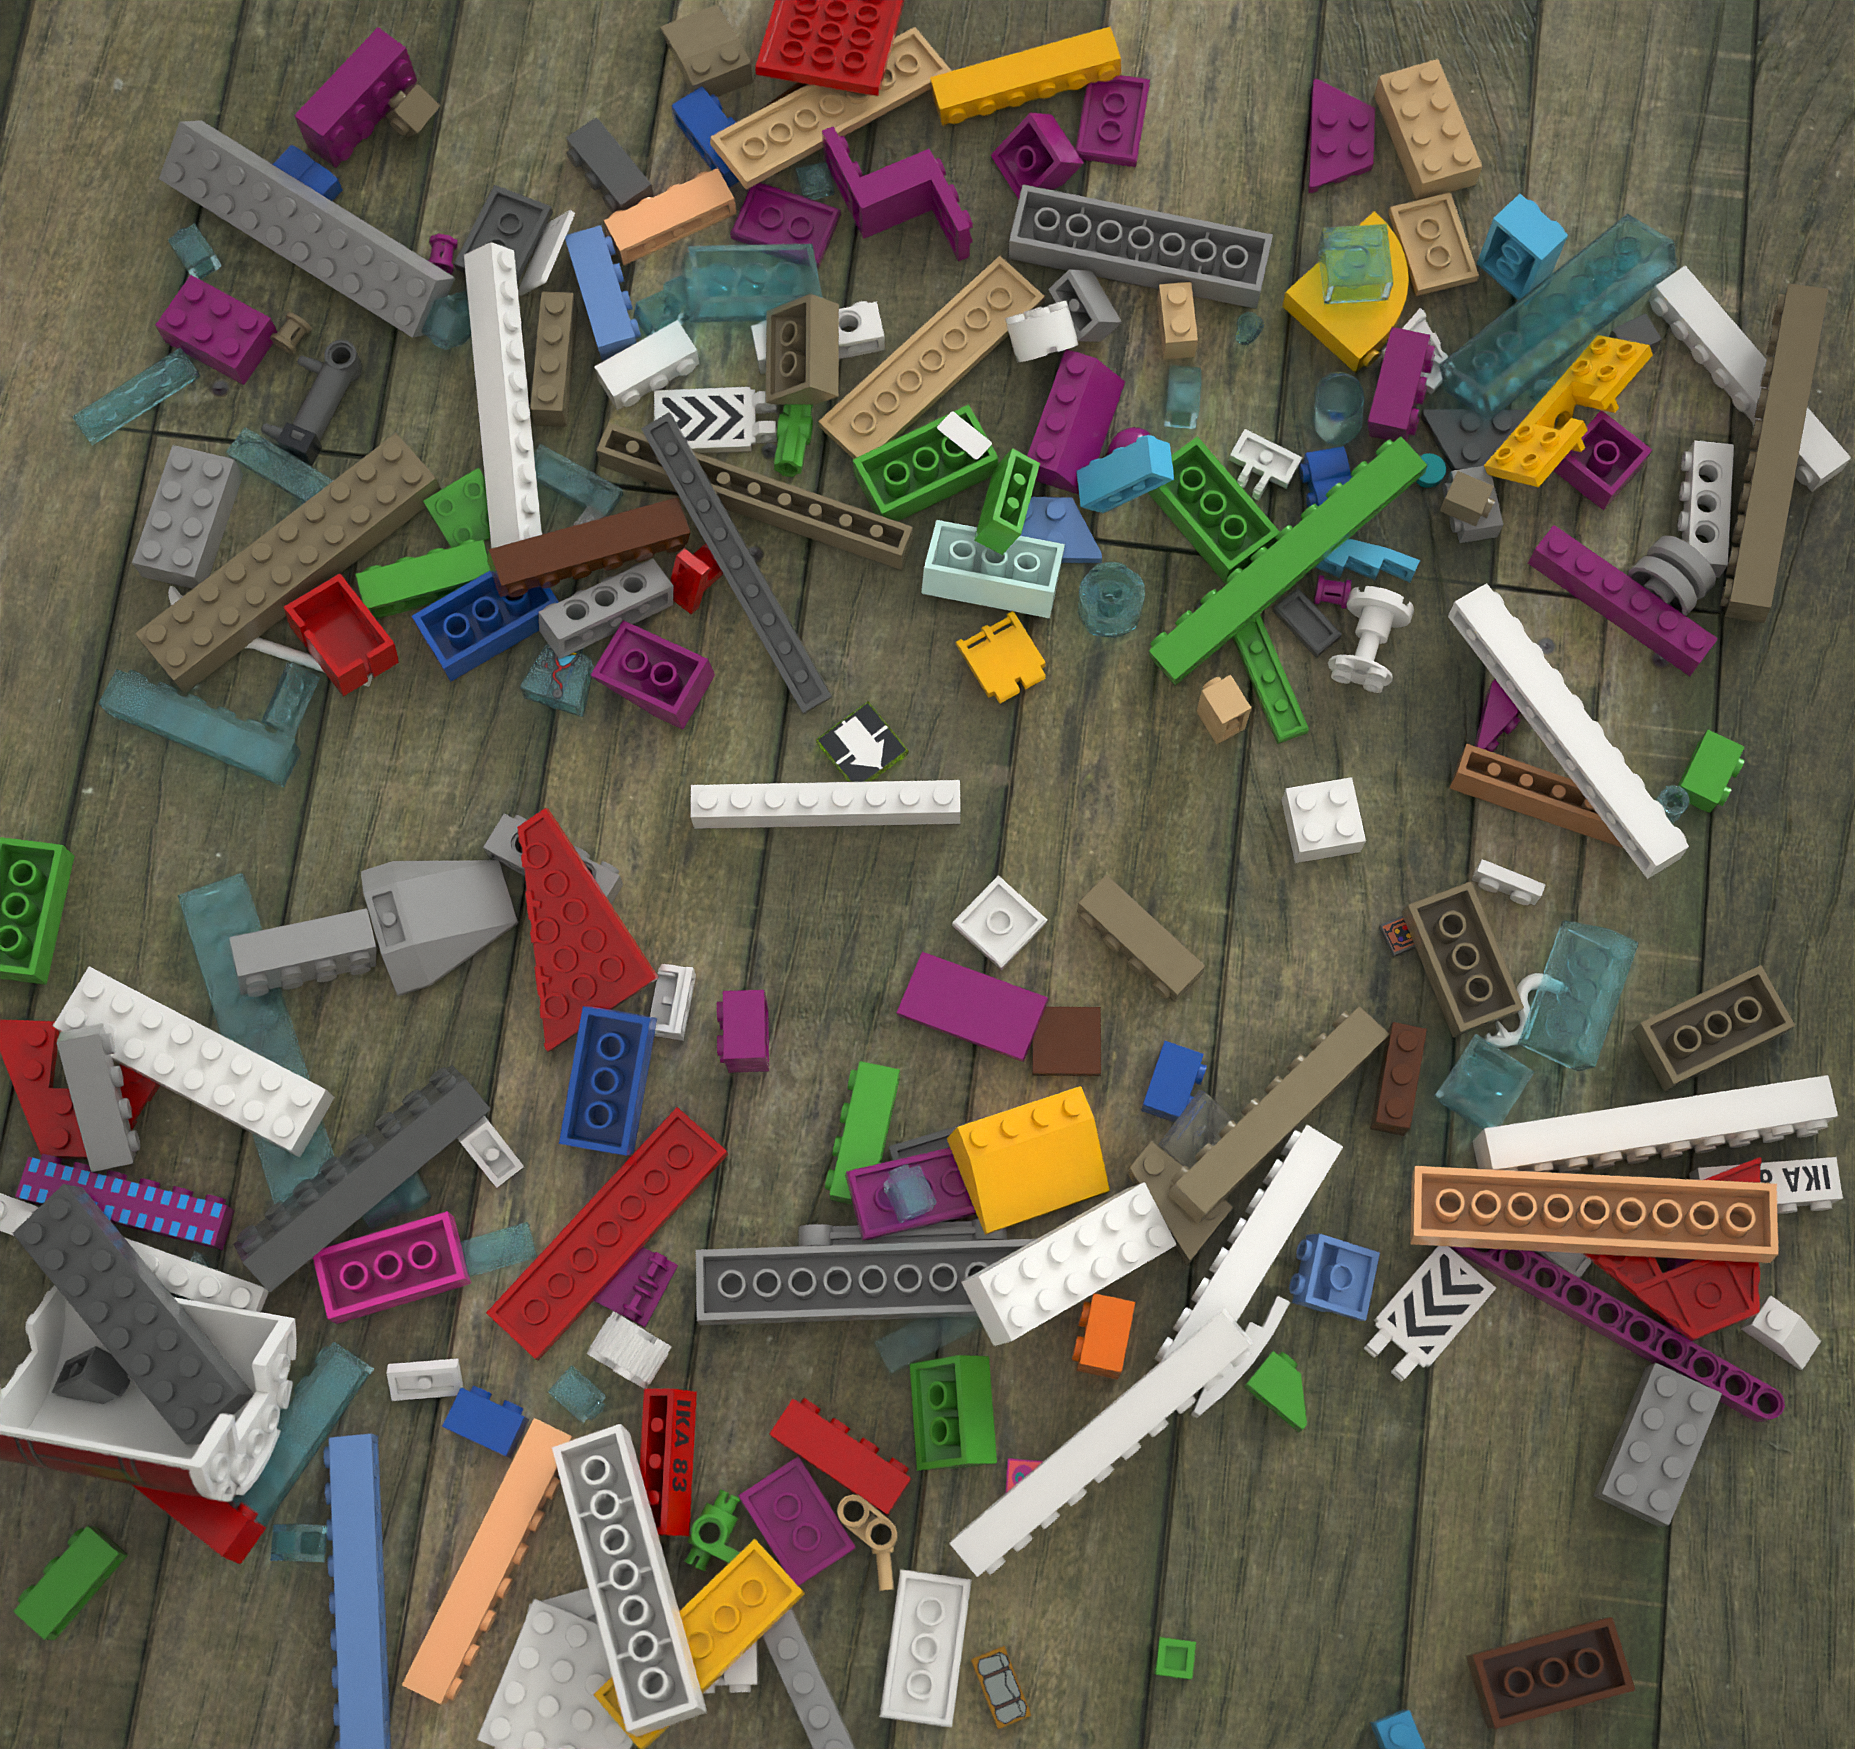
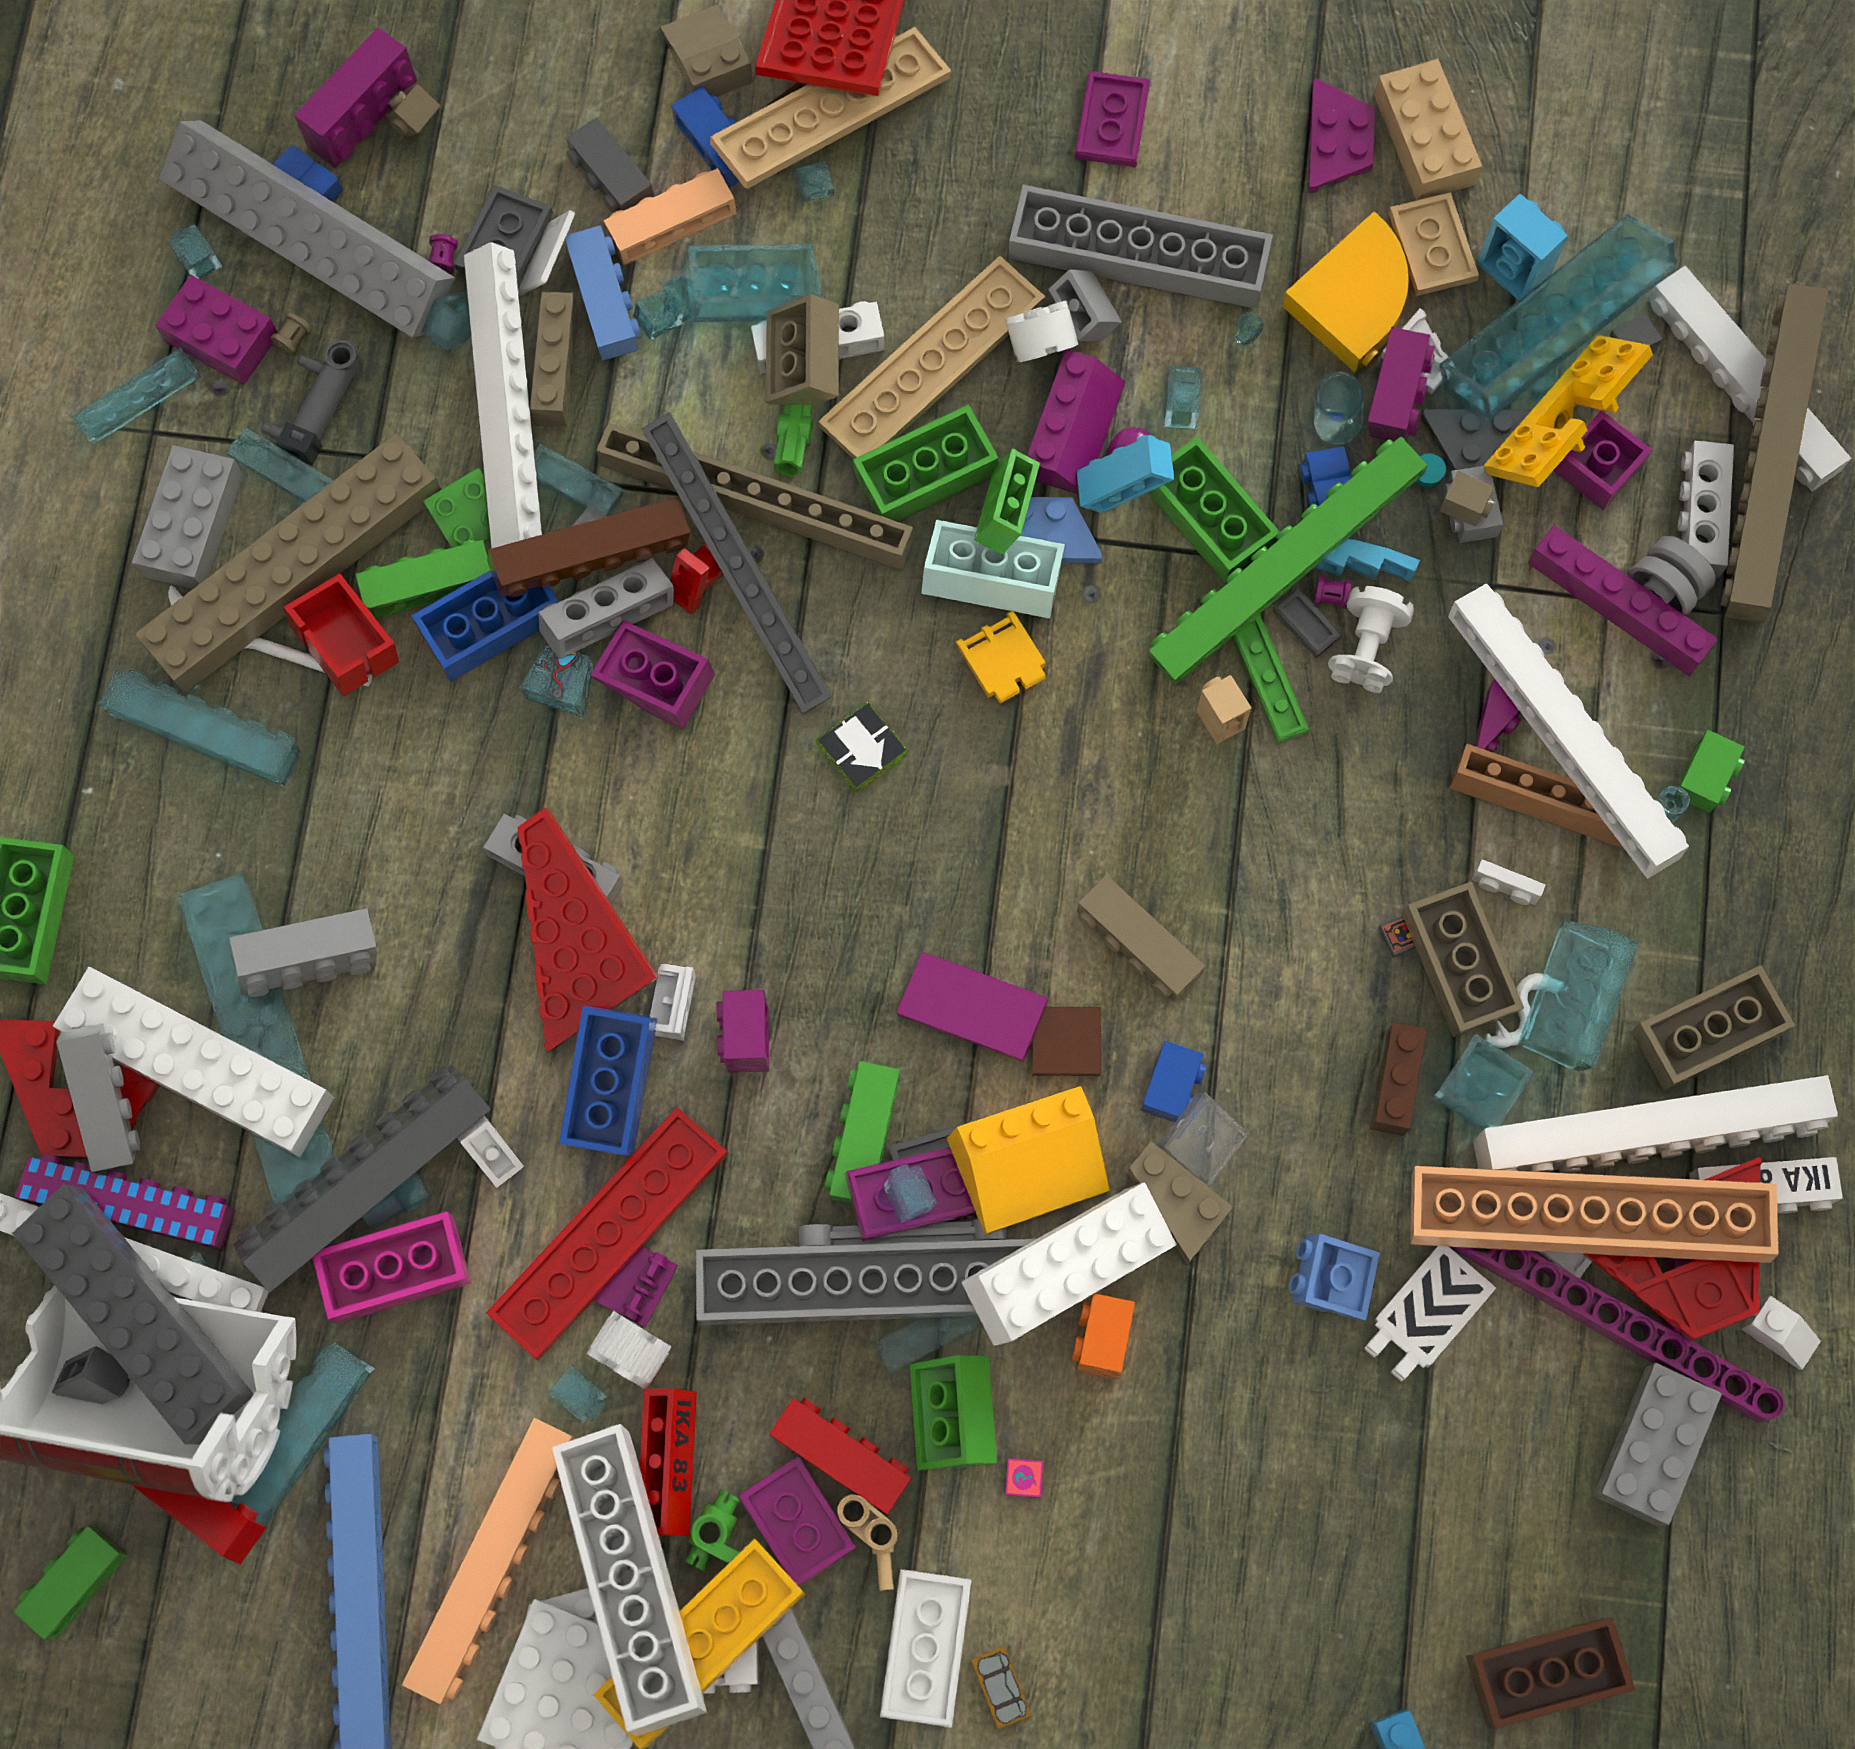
clear light blue plate [261,662,320,737] -> none
clear light blue brick [270,1524,327,1562] -> none
light grey wedge [361,860,518,996] -> none
white plate [387,1358,463,1401] -> none
blue brick [442,1385,529,1458] -> none
clear light blue plate [460,1222,538,1277] -> none
white brick [595,320,700,410] -> none
white tile [654,387,777,453] -> none
white brick [691,780,960,829] -> none
magenta tile [730,182,841,268] -> none
magenta bracket [822,126,973,262] -> none
yellow brick [930,26,1121,125] -> none
white sticker [937,412,992,460] -> none
white brick [949,1308,1253,1577] -> none
white tile [952,876,1048,970] -> none
magenta slope [991,113,1084,199] -> none
clear light blue brick [1077,562,1145,638] -> none
white brick [1154,1125,1343,1362] -> none
bright green panel [1154,1637,1196,1679] -> none
tan brick [1157,282,1198,360] -> none
dark tan brick [1168,1006,1389,1224] -> none
white slope [1191,1296,1290,1418] -> none
white hinge [1229,429,1302,501] -> none
bright green slope [1244,1351,1307,1433] -> none
white brick [1281,777,1366,863] -> none
clear light blue brick [1318,224,1394,304] -> none

